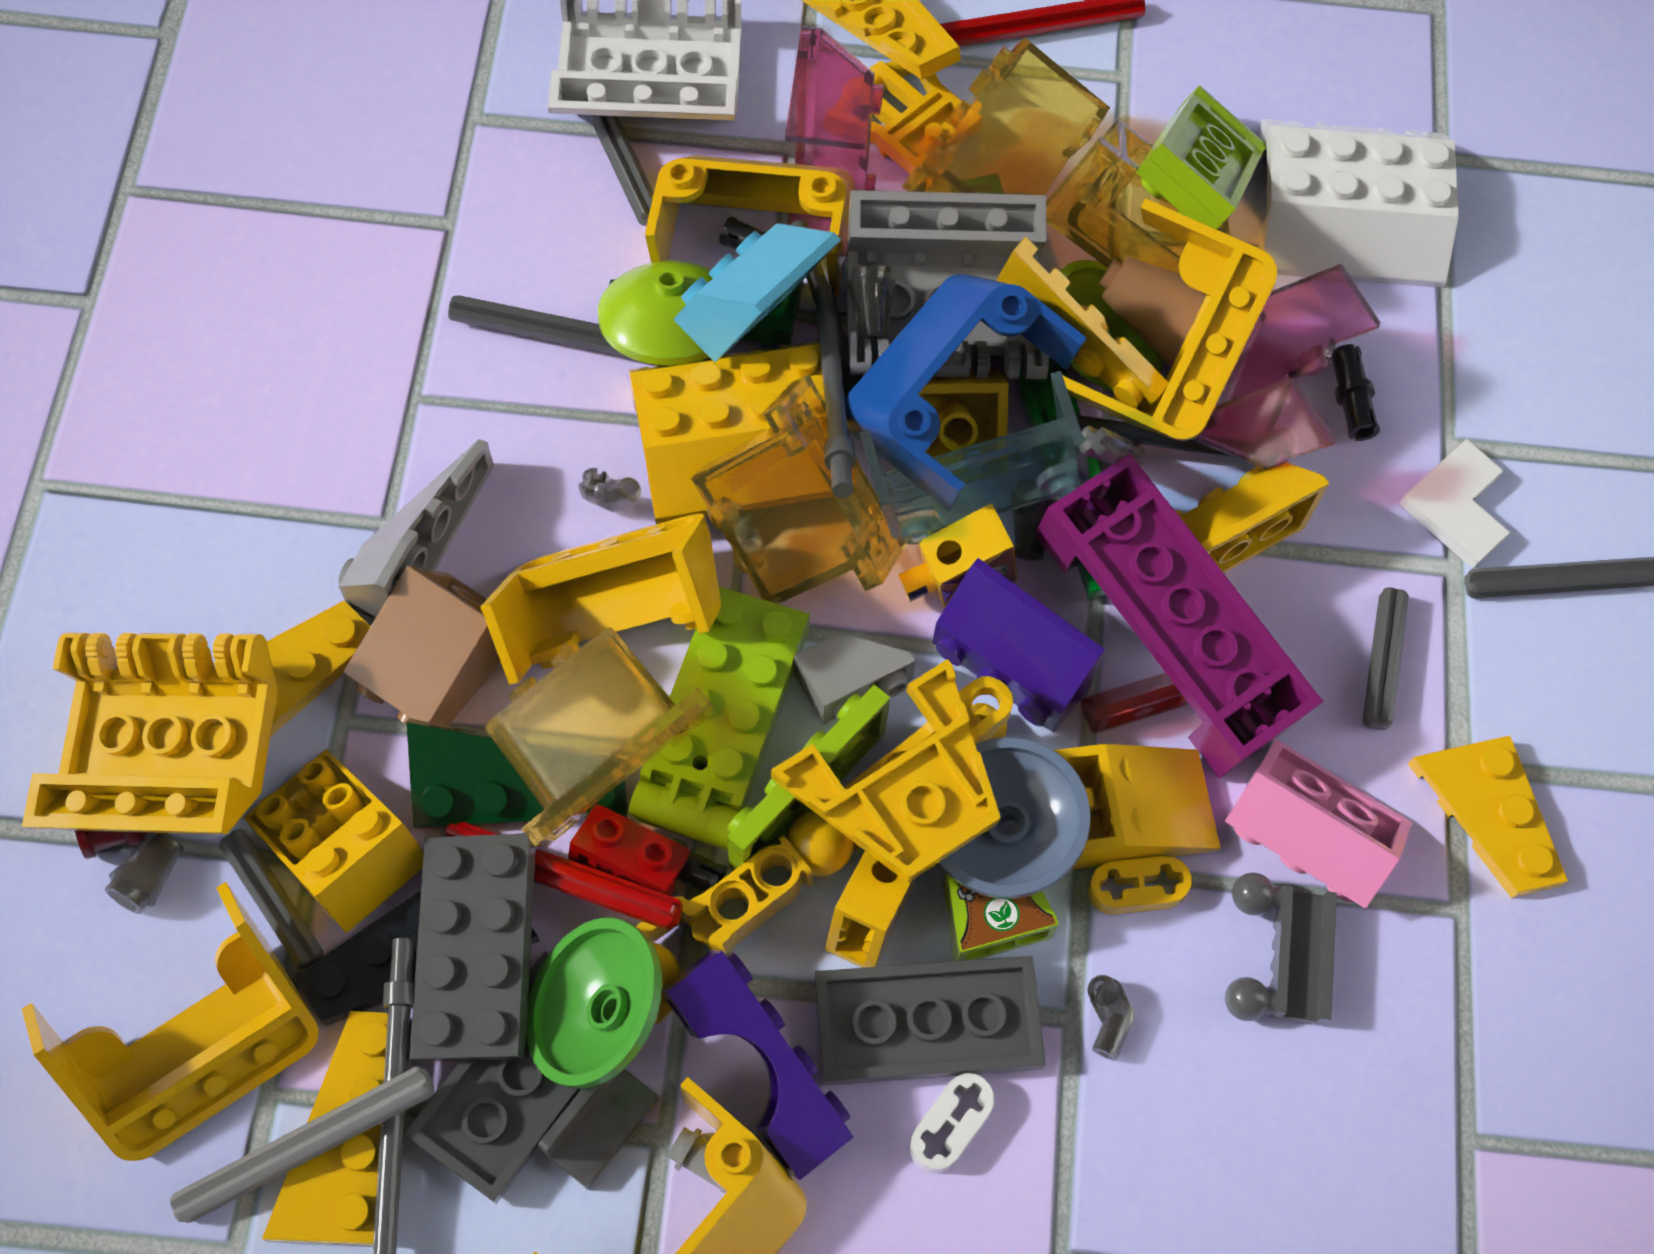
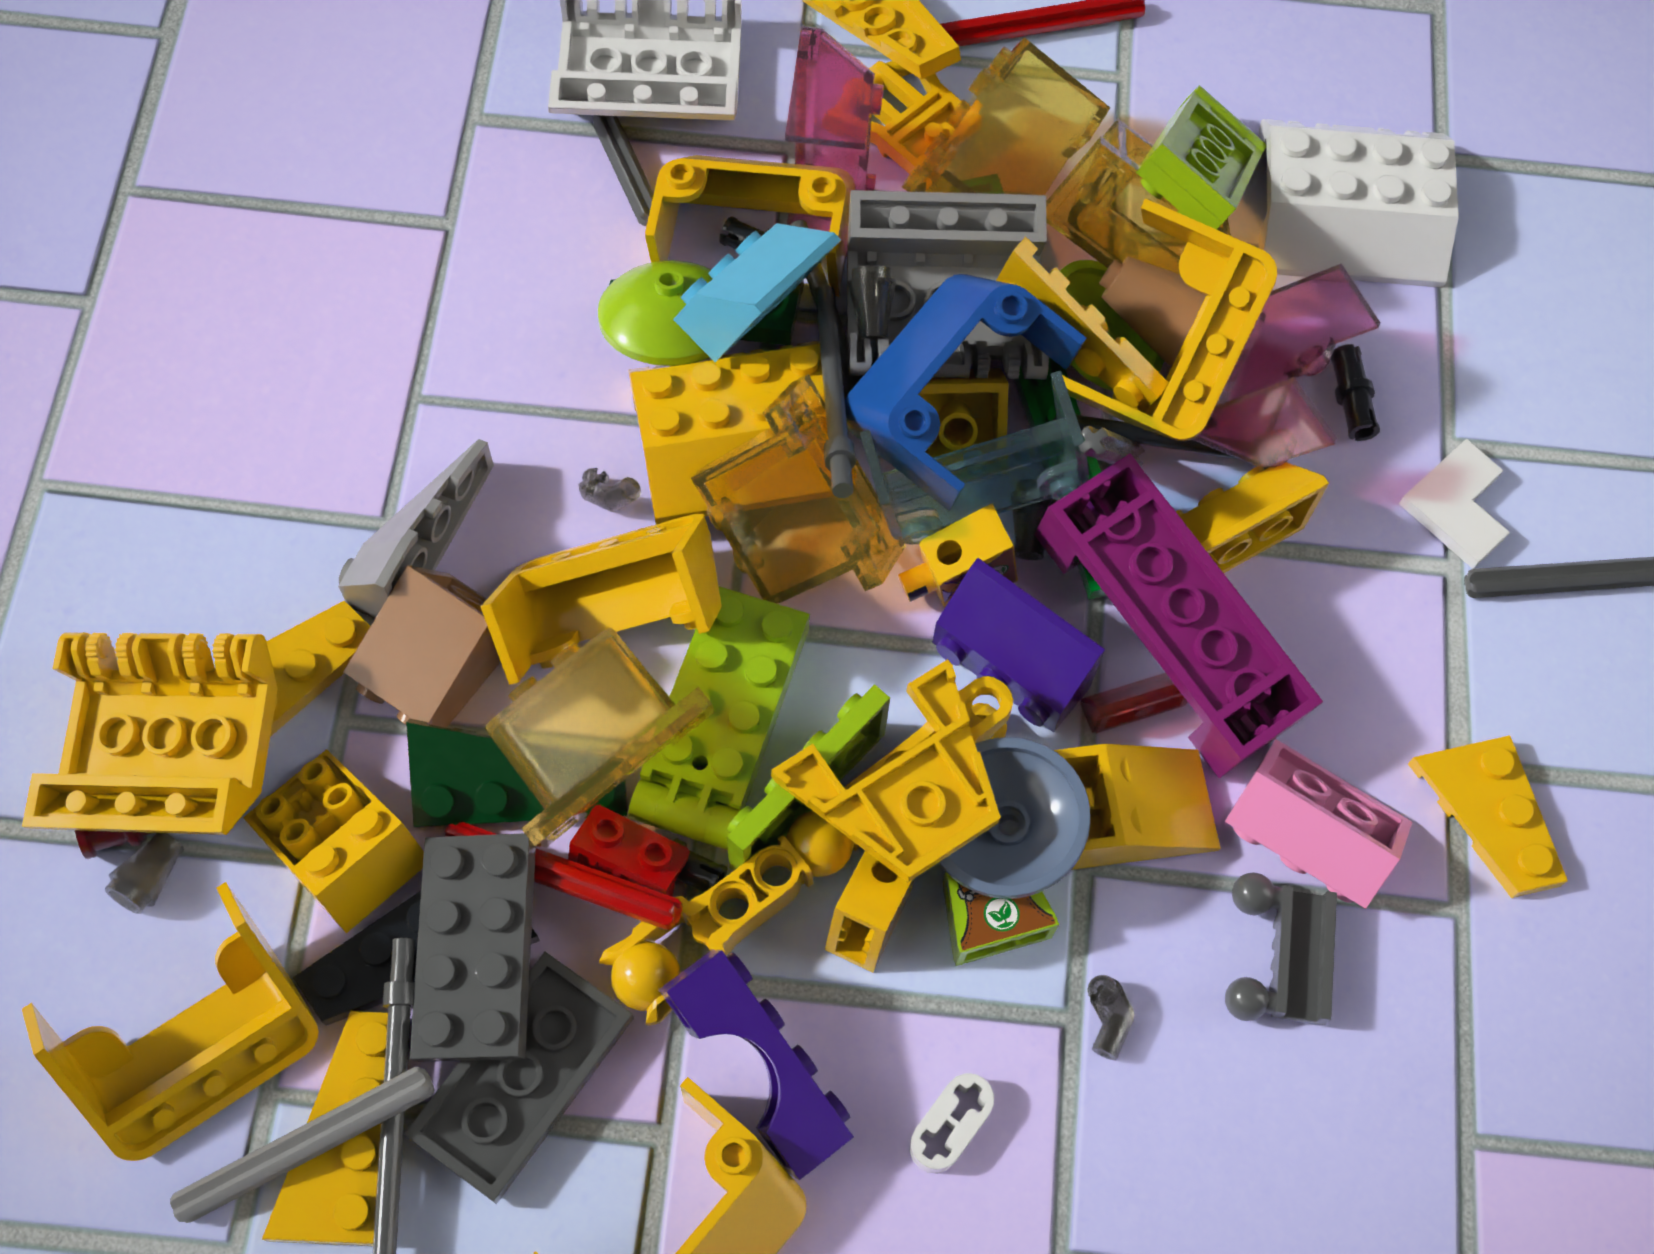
dark grey axle [219,829,324,969] -> none
dark grey axle [448,295,627,357] -> none
bright green dish [526,918,662,1089] -> none
flat silver panel [538,1069,659,1190] -> none
light grey pin [667,1127,726,1194] -> none
light grey slope [794,632,916,724] -> none
dark grey plate [814,956,1046,1086] -> none
yellow beam [1088,856,1191,915] -> none
dark grey axle [1362,587,1409,730] -> none

